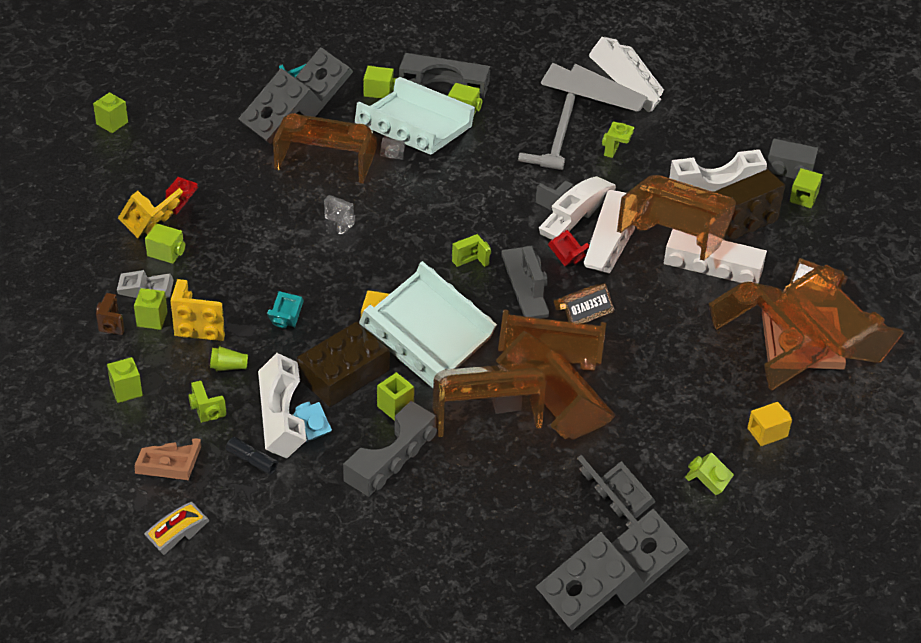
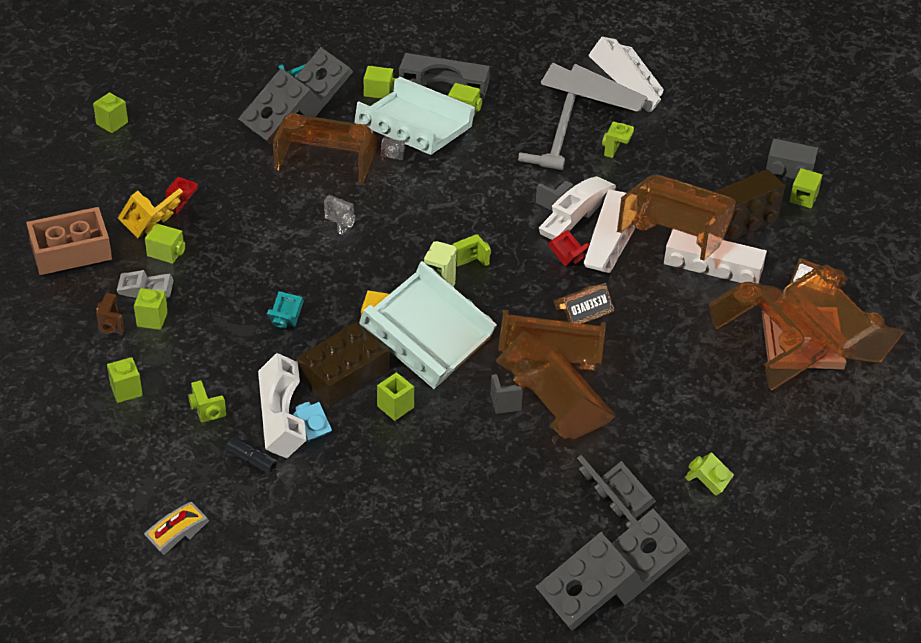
nougat wing [135,439,201,480] -> none
yellow bracket [171,279,225,341] -> none
lime cone [210,346,248,371] -> none
dark grey arch [343,401,437,497] -> none
clear orange windscreen [433,363,546,437] -> none
dark grey bracket [501,246,549,321] -> none
white arch [669,150,767,196] -> none
yellow brick [748,402,792,446] -> none
none -> nougat brick [26,207,112,275]
none -> yellowish green brick [424,241,457,286]

